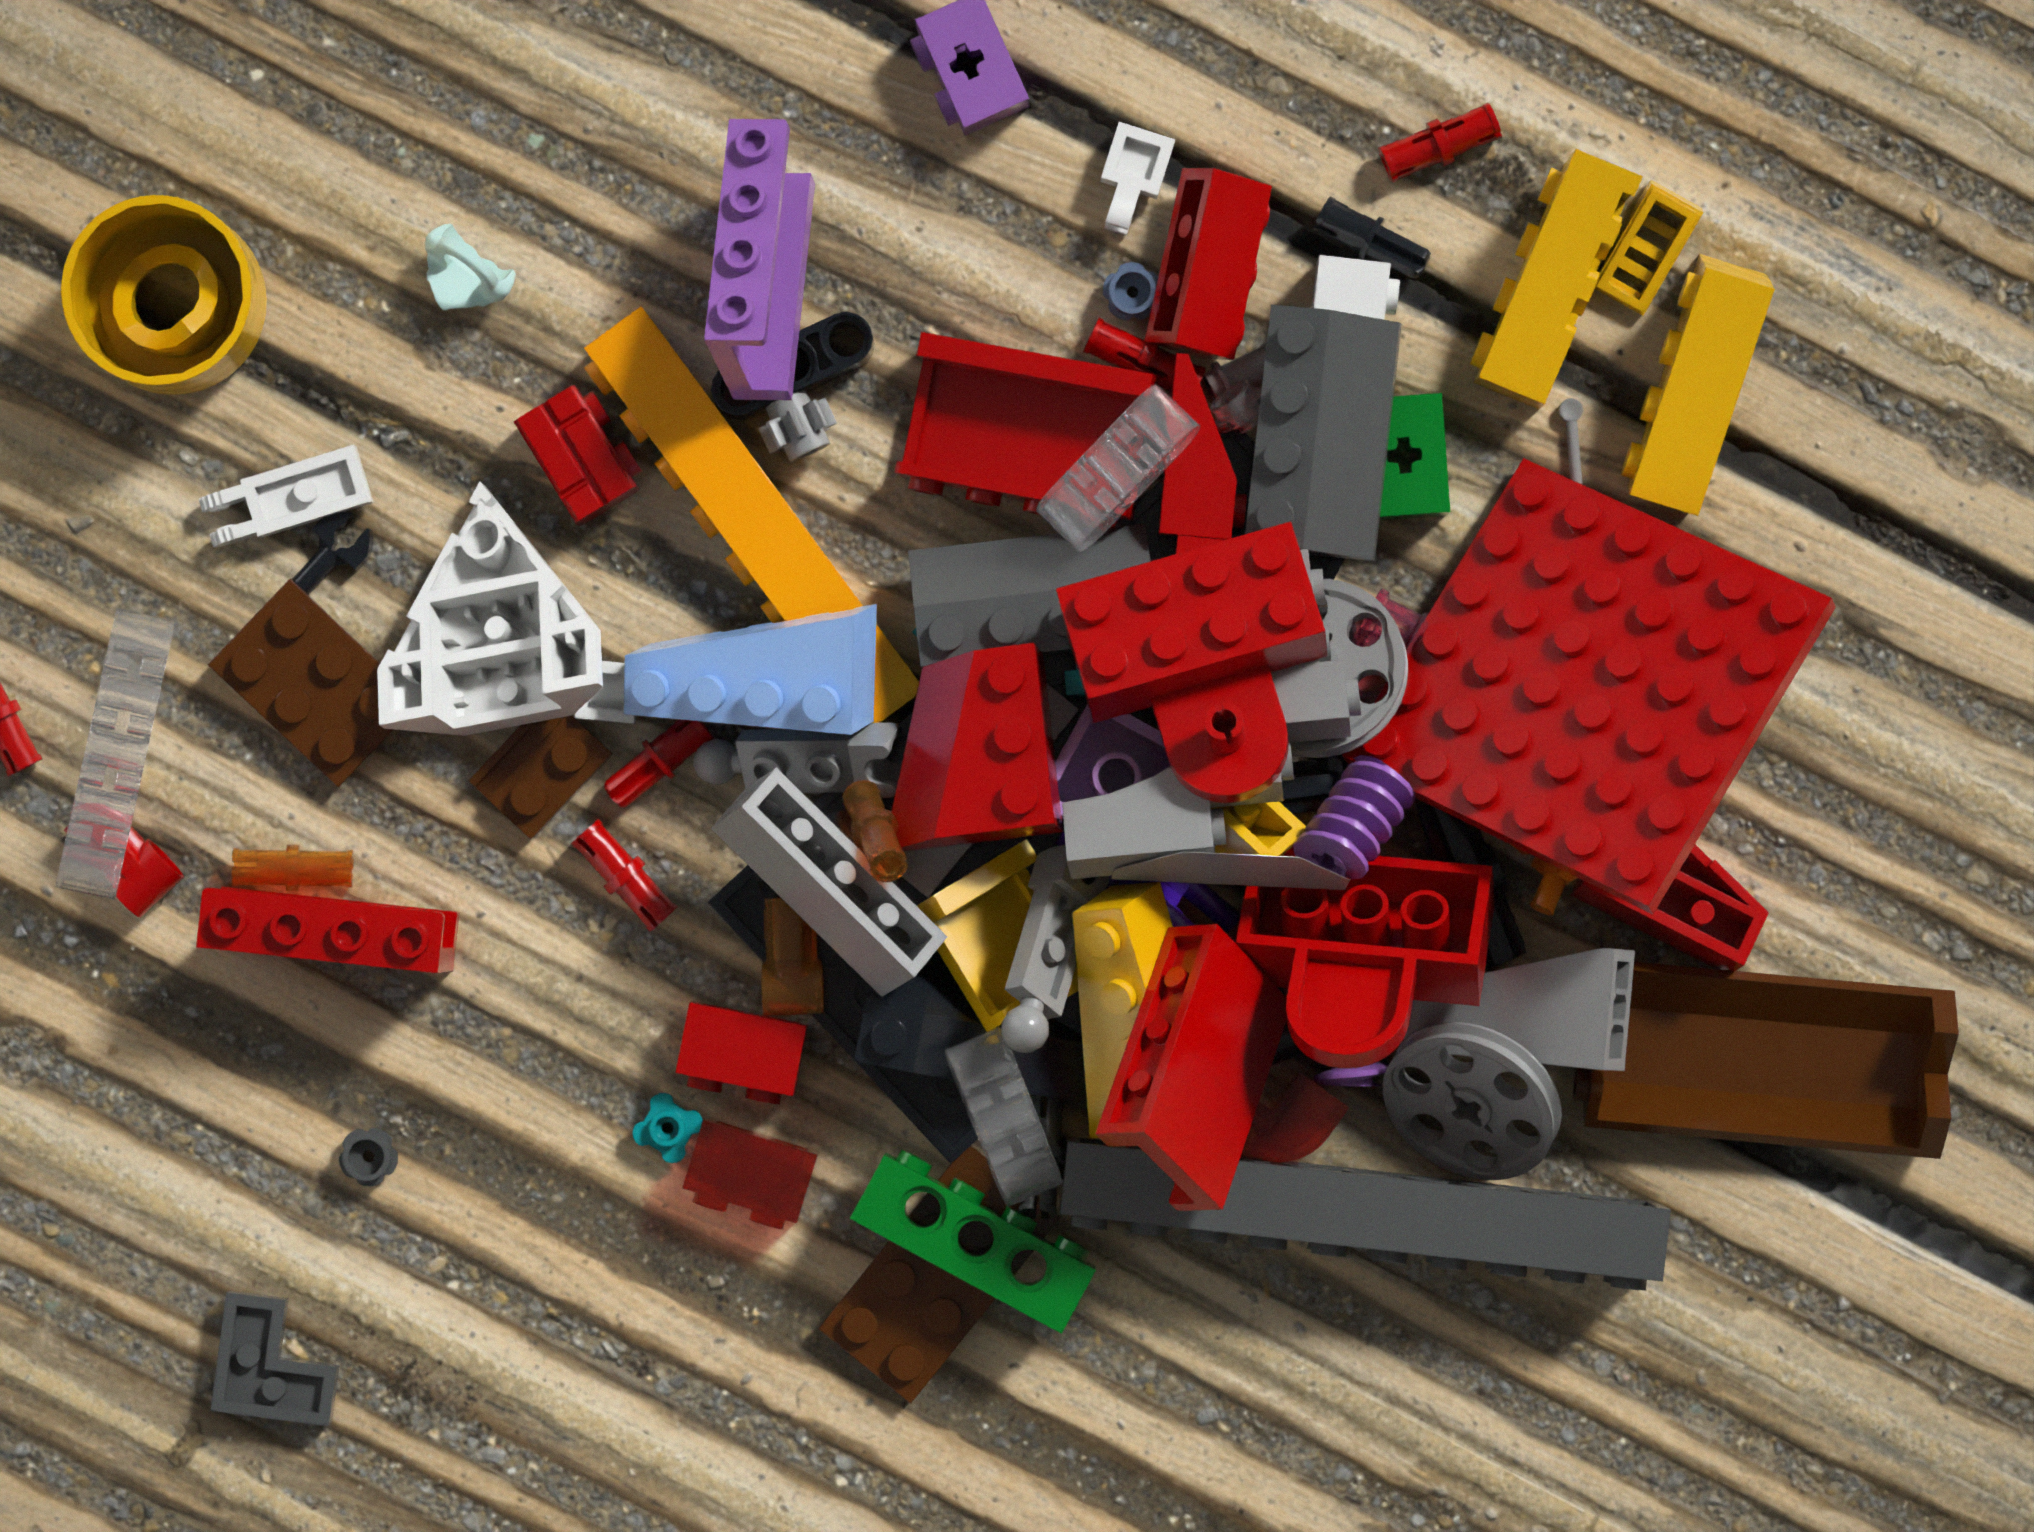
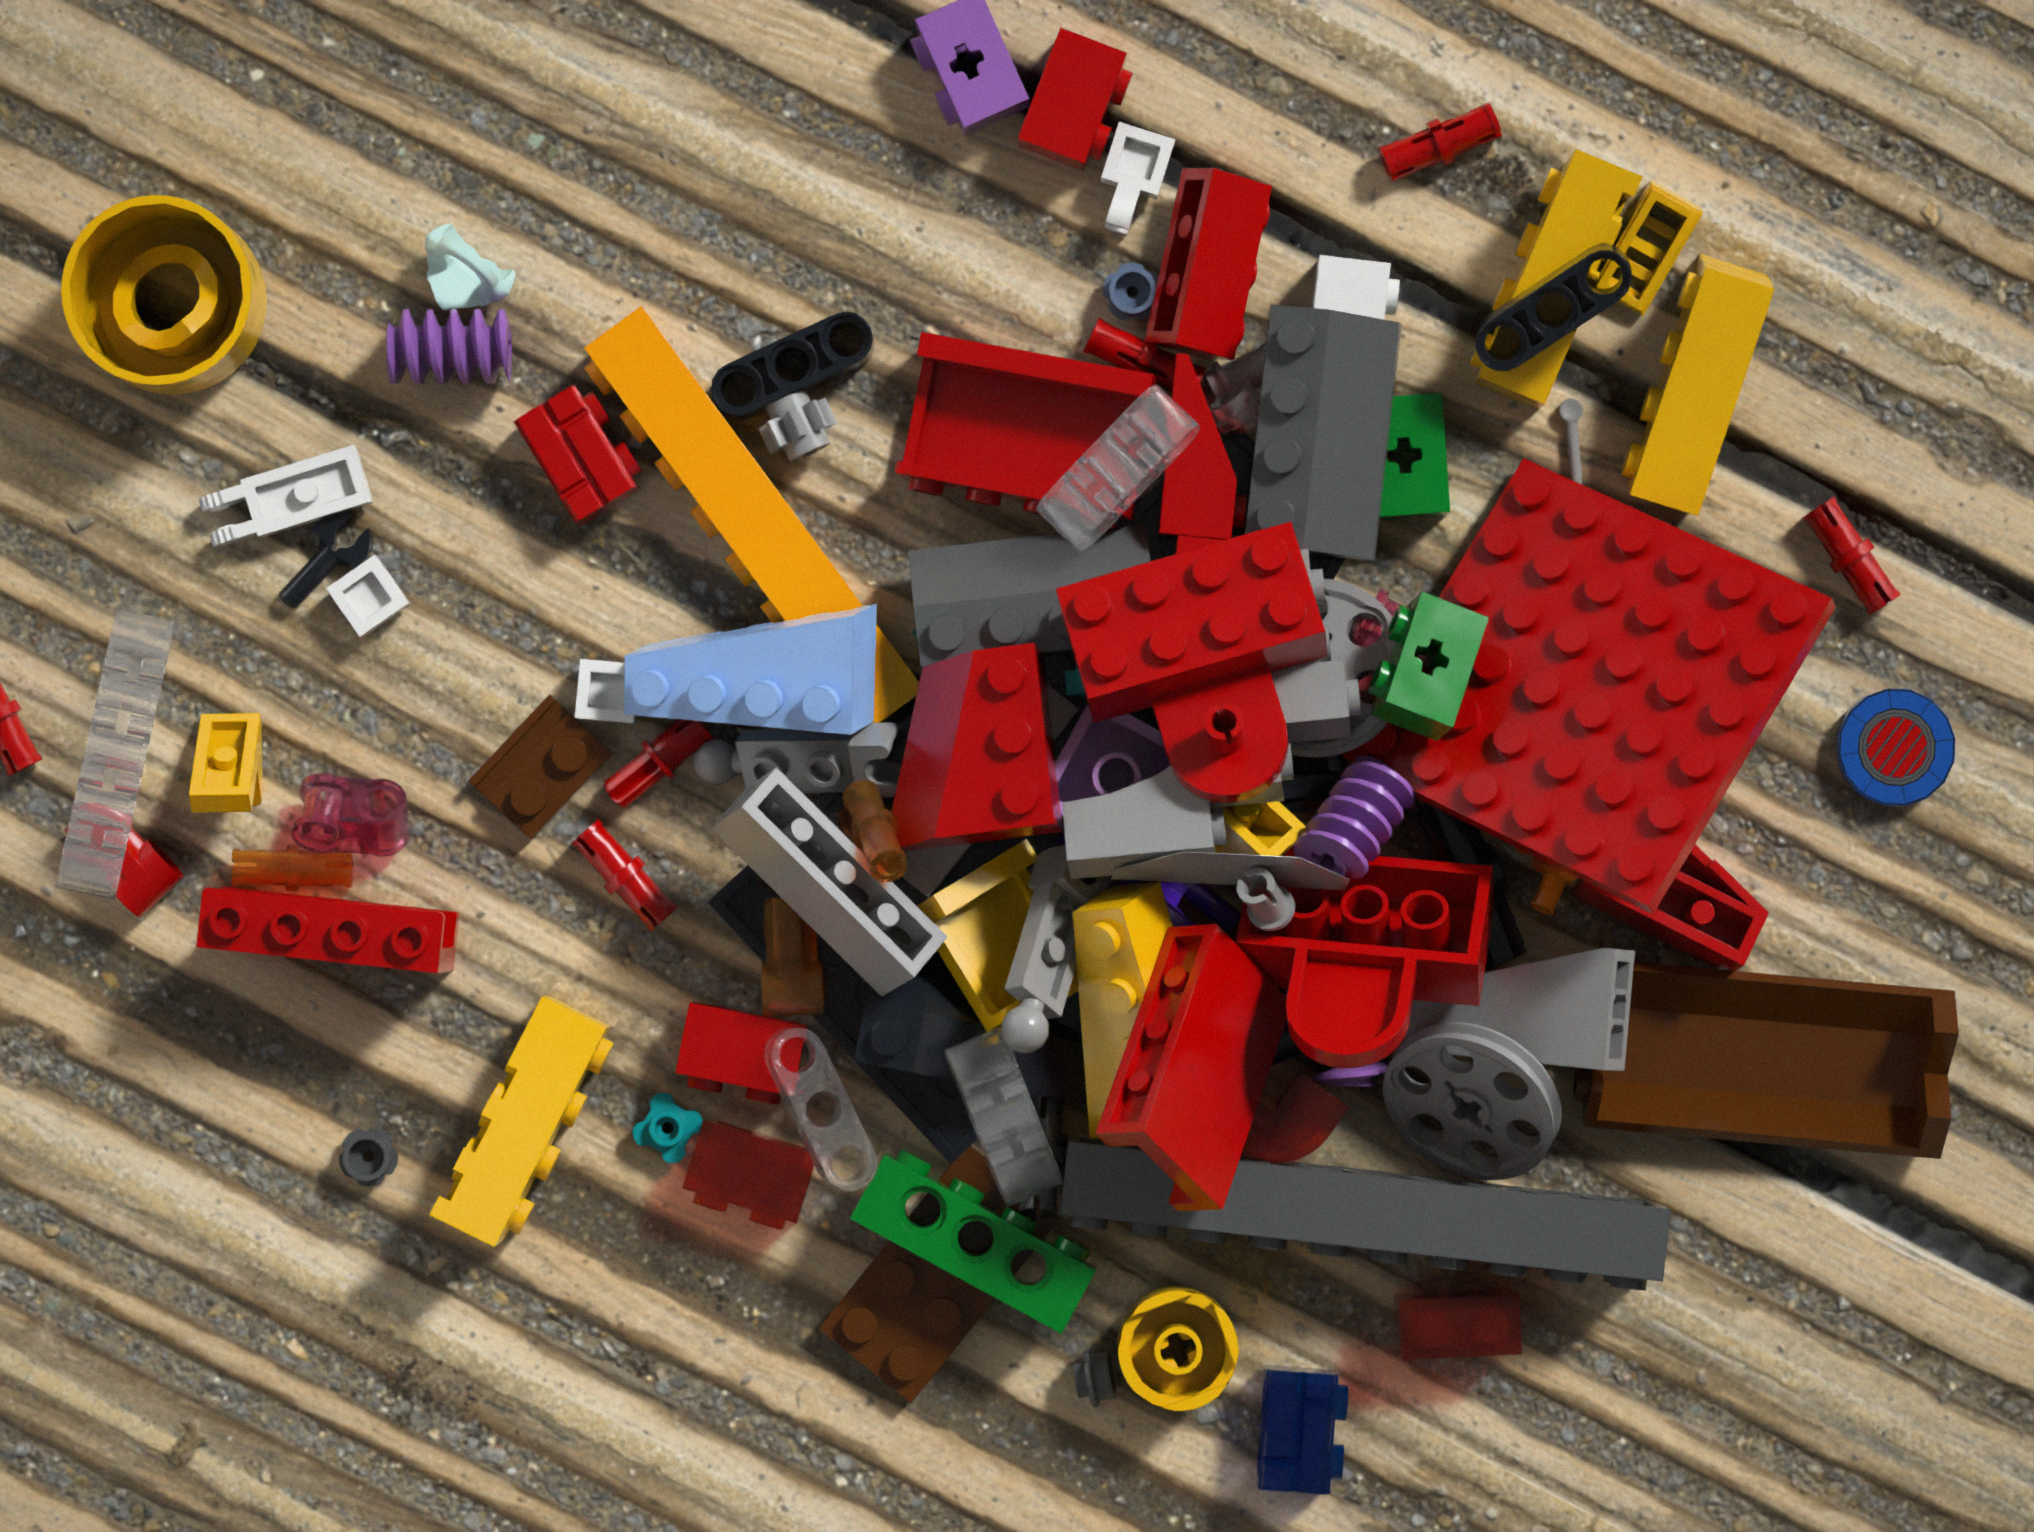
reddish brown plate [208,578,394,787] -> none
dark grey plate [210,1290,340,1426] -> none
white wedge [377,482,603,736] -> none
medium lavender panel [704,119,815,400] -> none
black axle [1313,196,1431,278] -> none
none -> yellow slope [189,713,262,813]
none -> clear pink piece [291,774,410,857]
none -> white plate [326,555,411,638]
none -> medium lavender piece [387,309,512,384]
none -> yellow wedge [429,995,614,1247]
none -> clear beam [764,1027,878,1191]
none -> red brick [1018,27,1133,172]
none -> dark grey plate [1073,1348,1116,1407]
none -> yellow brick [1117,1285,1239,1411]
none -> light grey pin [1236,867,1295,931]
none -> clear blue brick [1256,1365,1348,1495]
none -> green brick [1369,591,1489,741]
none -> clear red brick [1394,1289,1522,1360]
none -> black beam [1476,244,1632,371]
none -> red pin [1802,496,1901,615]
none -> tile [1835,688,1956,806]

